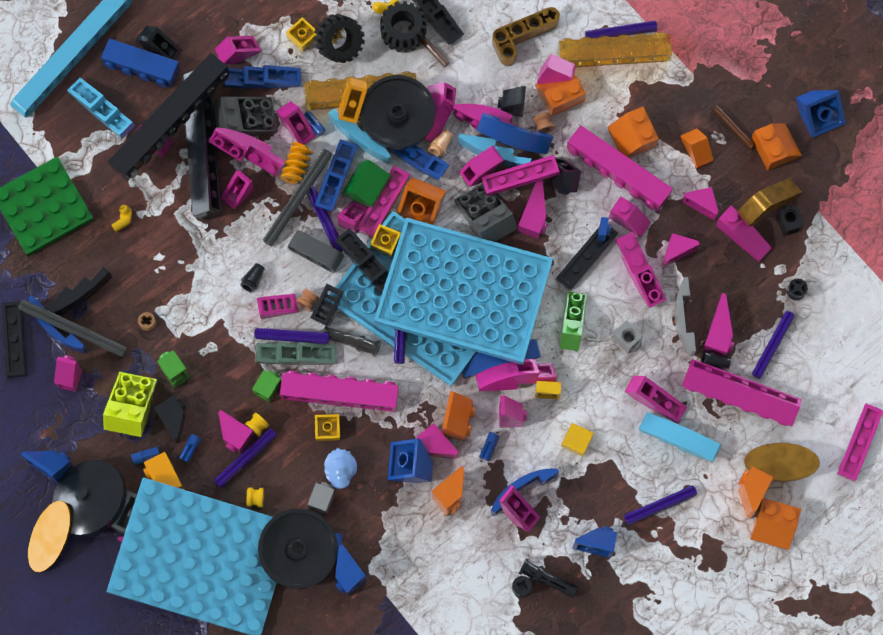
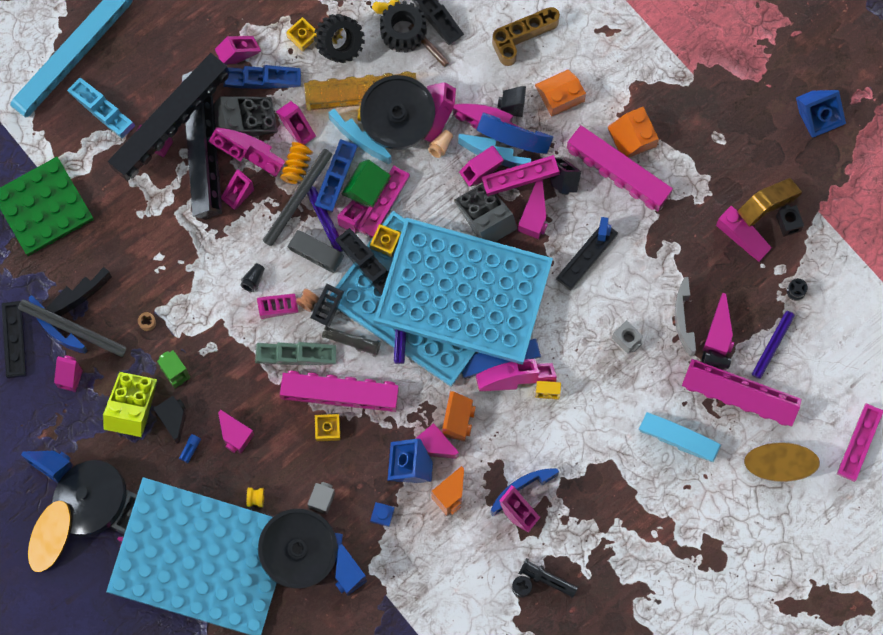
blue brick [101,38,180,88] -> none
yellow arm [111,205,132,233] -> none
blue piece [131,446,160,466] -> none
black slope [136,26,182,60] -> none
light orange brick [143,452,184,490] -> none
dark purple axle [215,428,277,488] -> none
yellow wheel [245,413,269,437] -> none
bright green brick [252,370,281,403] -> none
dark purple axle [254,328,330,344] -> none
blue piece [304,110,326,137] -> none
light blue hair [324,448,357,489] -> none
light orange brick [338,77,367,124] -> none
blue slope [387,145,449,181] -> none
orange slope [397,177,447,225] -> none
blue piece [479,432,500,462] -> none
dark pink slope [499,395,527,428] -> none
nougat wheel [533,112,555,133] -> none
dark pink slope [537,54,576,84] -> none
clear yellow brick [558,32,672,67] -> none
bright green slope [560,291,587,351] -> none
yellow piece [561,423,594,457] -> none
blue slope [572,526,617,559] -> none
dark purple axle [585,20,657,41] -> none
dark pink slope [609,196,651,238] -> none
dark pink slope [615,232,666,308] -> none
dark pink slope [624,375,687,423] -> none
dark purple axle [624,485,697,525] -> none
dark pink slope [663,233,700,266] -> none
orange slope [680,129,714,169] -> none
dark pink slope [682,187,718,220] -> none
reddish brown bar [712,105,755,150] -> none
orange slope [738,466,773,519] -> none
orange slope [750,498,801,550] -> none
orange slope [751,123,802,171] -> none
none -> blue plate [370,502,395,527]

